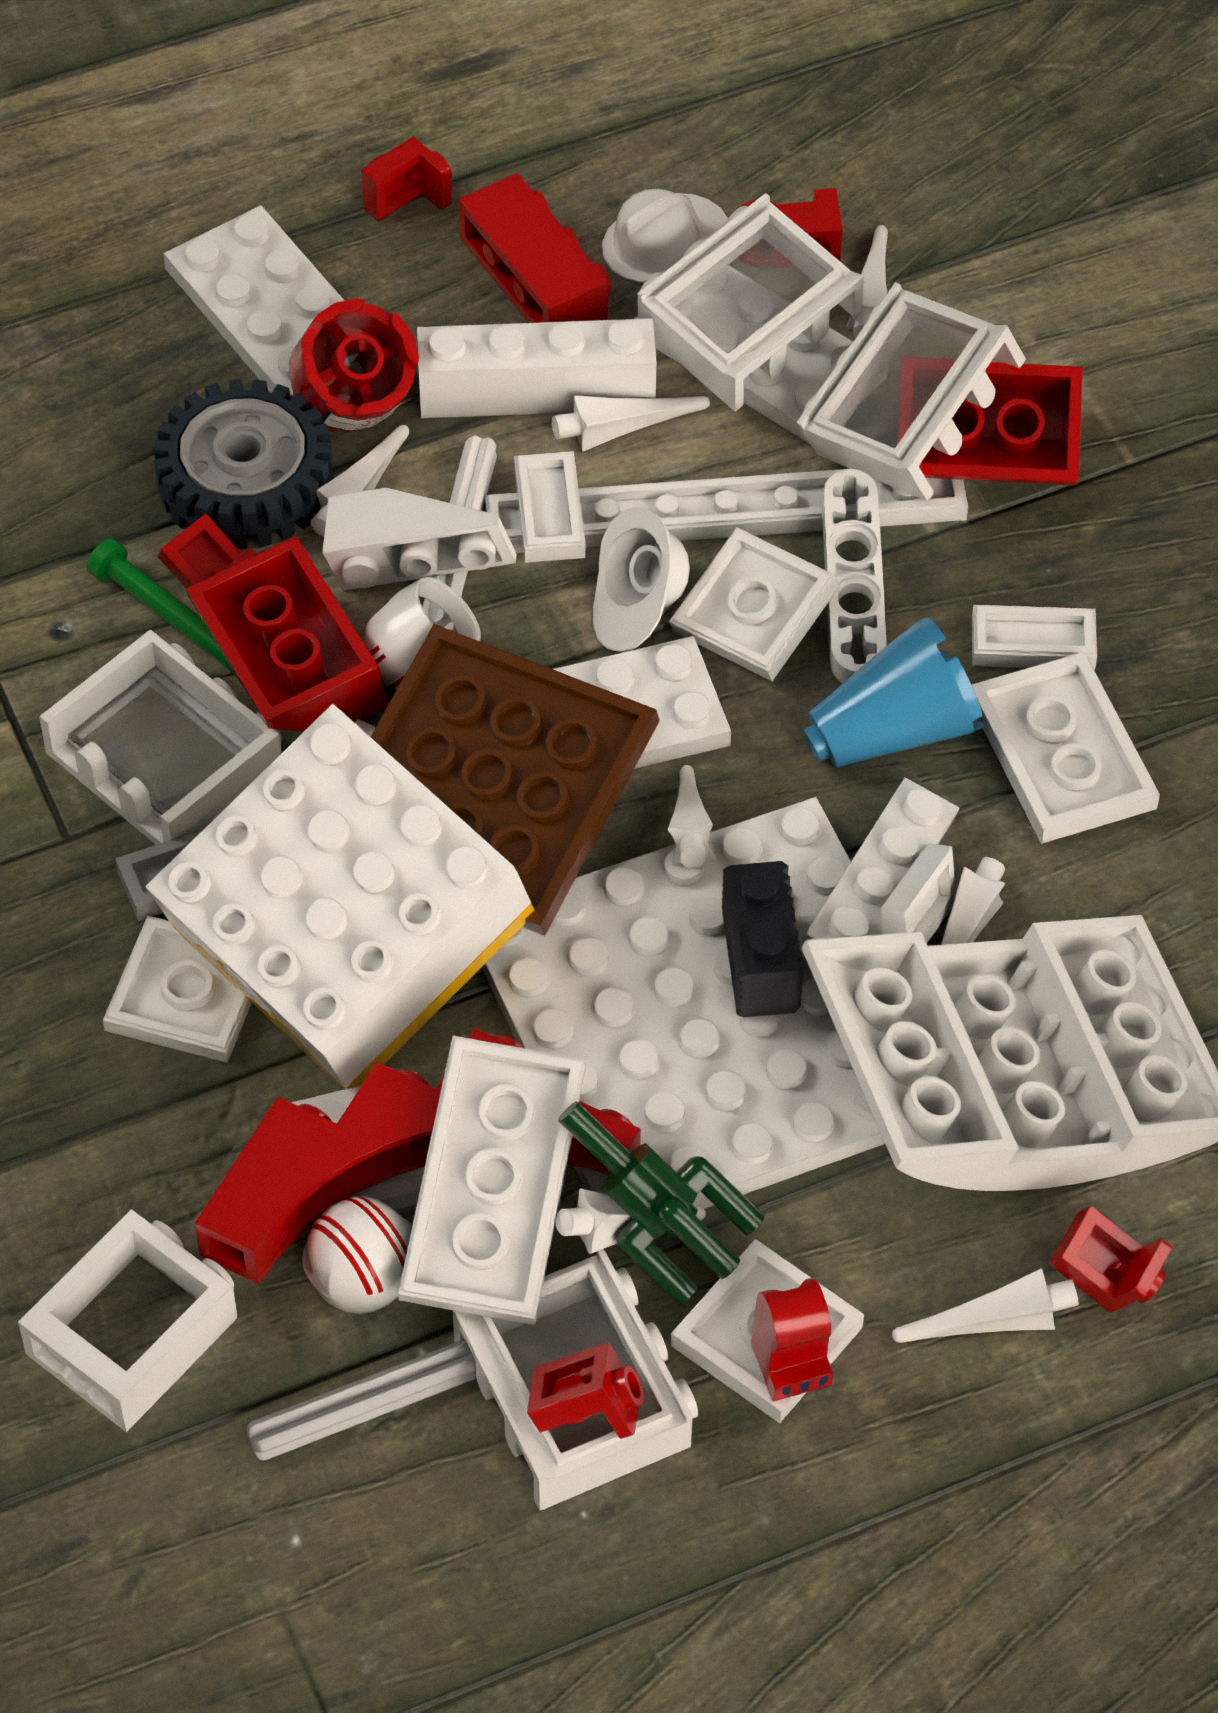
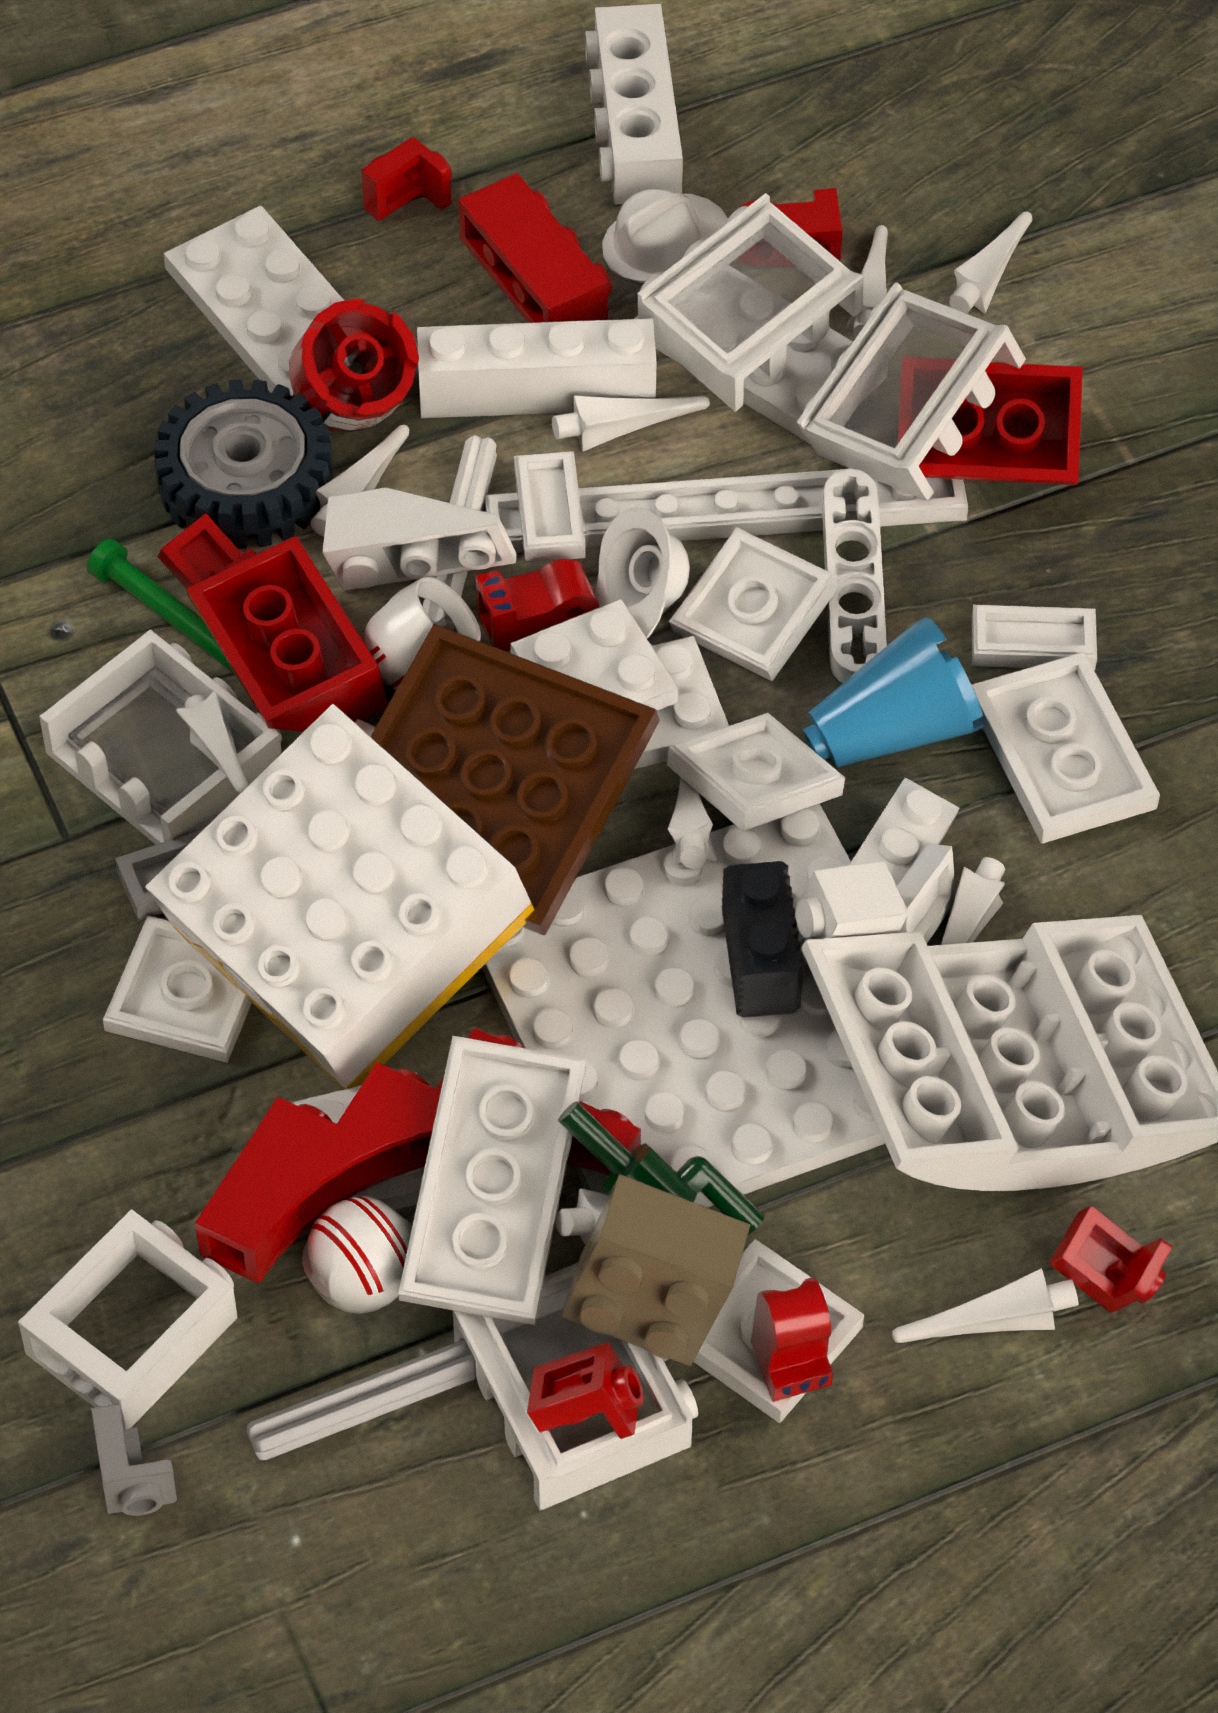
none -> light grey bracket [91,1404,177,1516]
none -> white piece [176,691,249,793]
none -> red leg [475,559,600,651]
none -> white plate [511,599,678,711]
none -> dark tan brick [561,1174,750,1366]
none -> white brick [585,4,683,205]
none -> white tile [667,713,845,831]
none -> white brick [796,860,909,940]
none -> white piece [949,211,1032,314]

